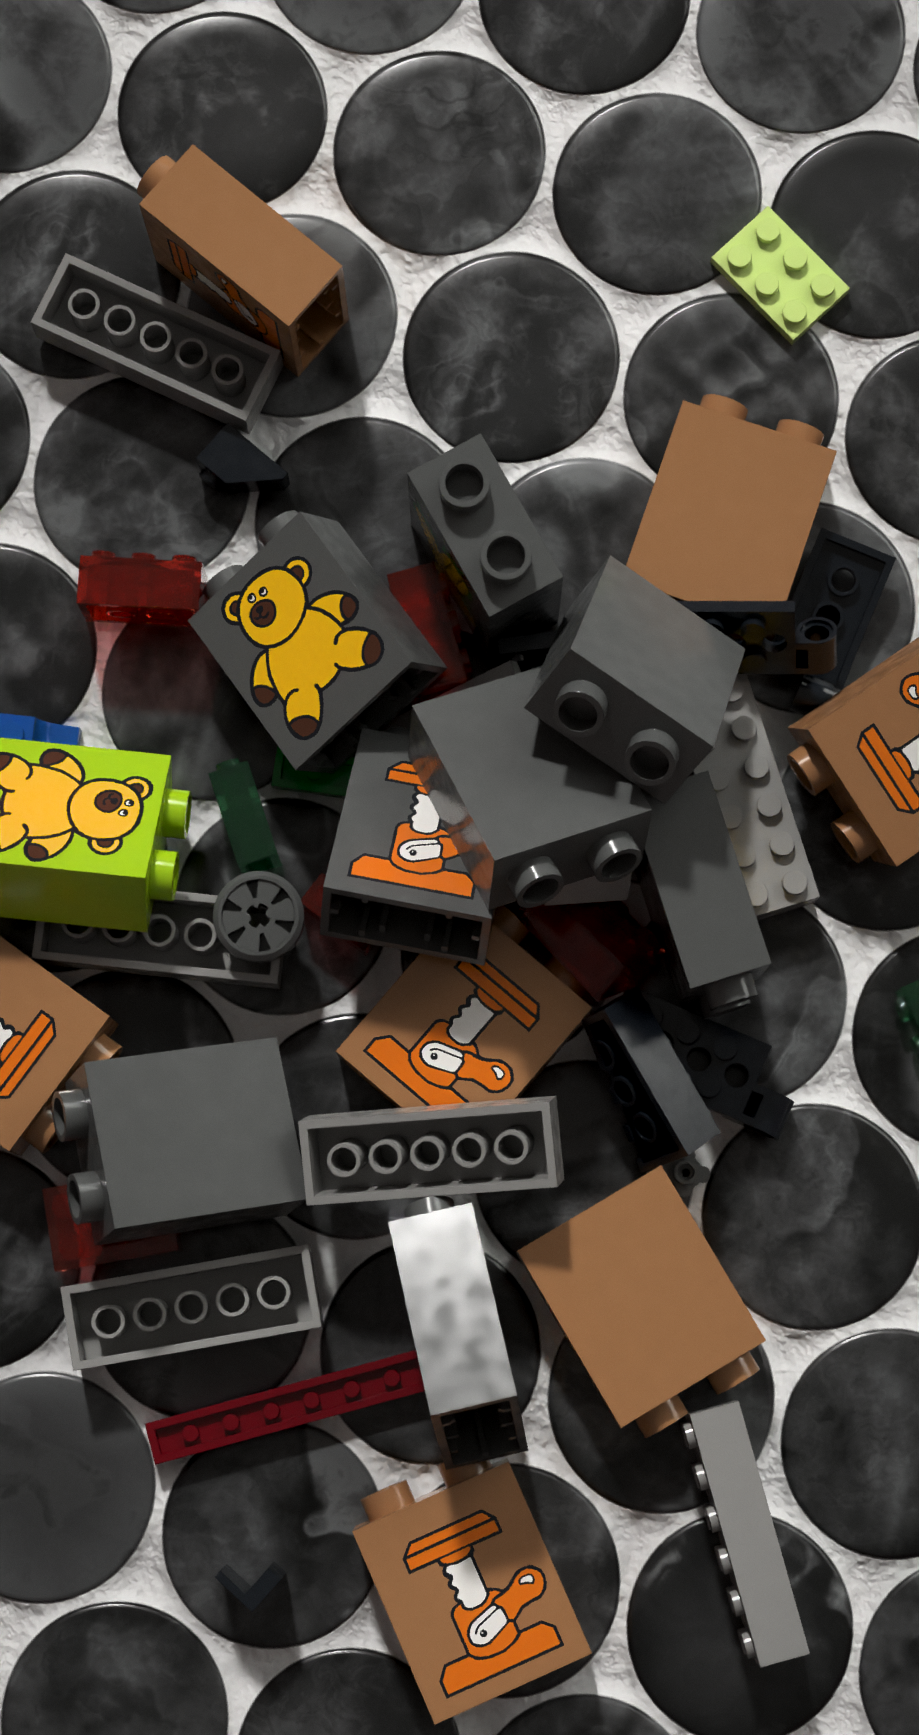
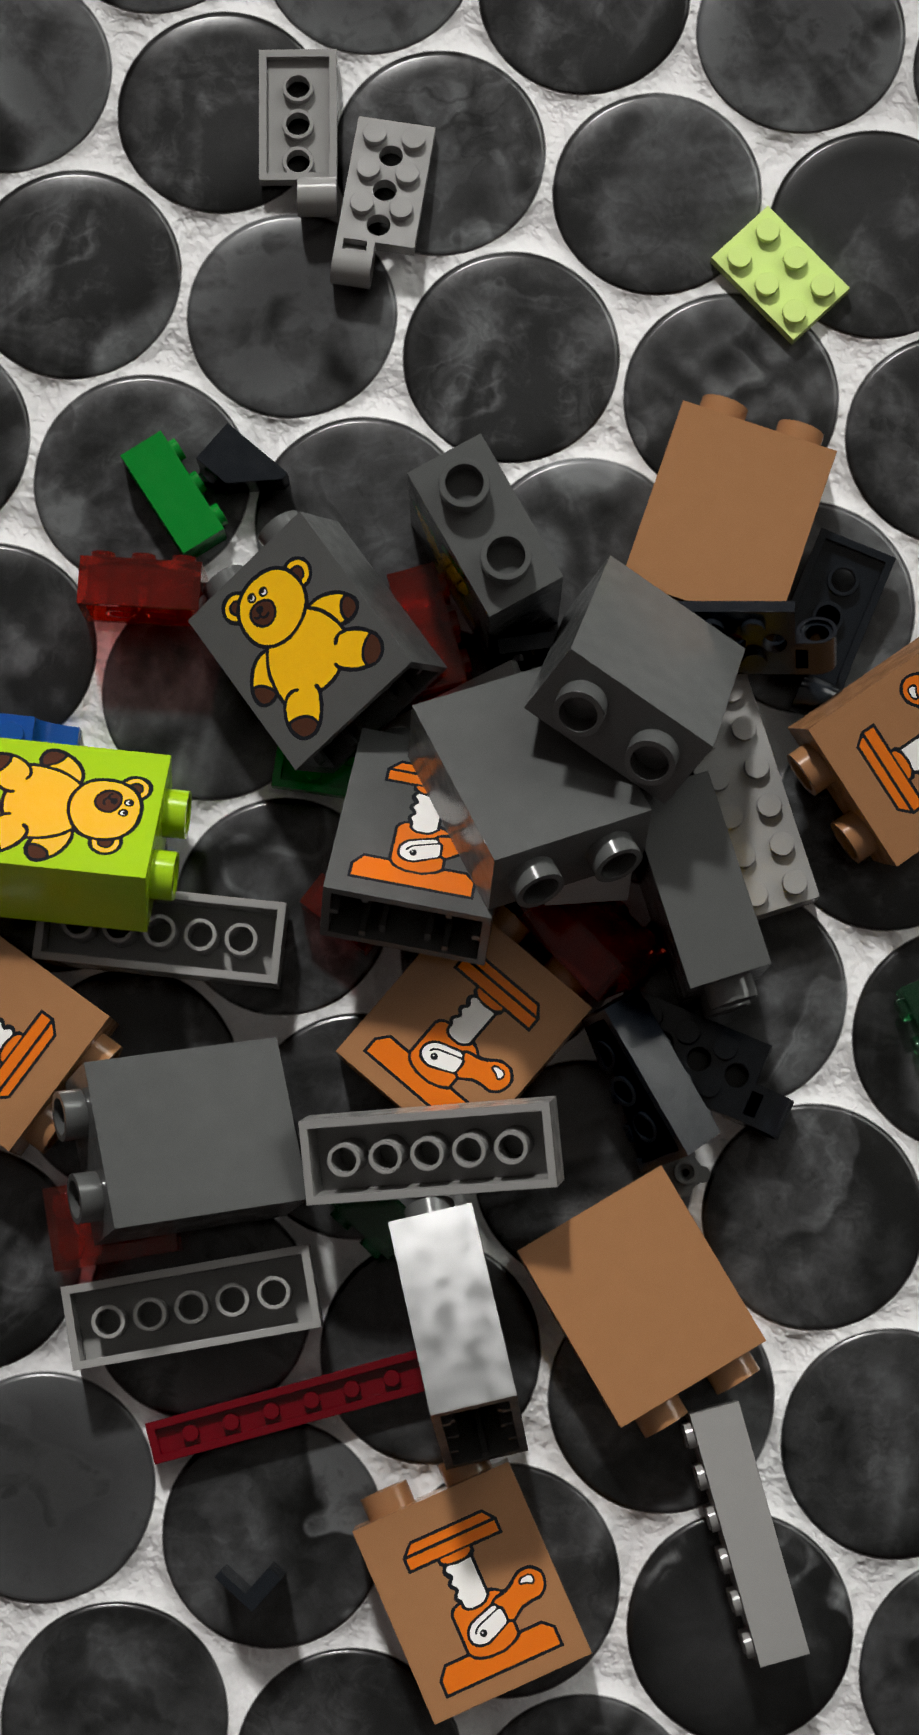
light grey brick [30,253,284,435] -> none
medium nougat brick [137,144,349,377] -> none
clear green brick [208,758,282,874] -> none
dark grey wheel [213,871,305,963] -> none
none -> green brick [120,430,228,563]
none -> light grey hinge [259,49,338,217]
none -> light grey hinge [330,116,436,289]
none -> clear green brick [330,1199,406,1260]

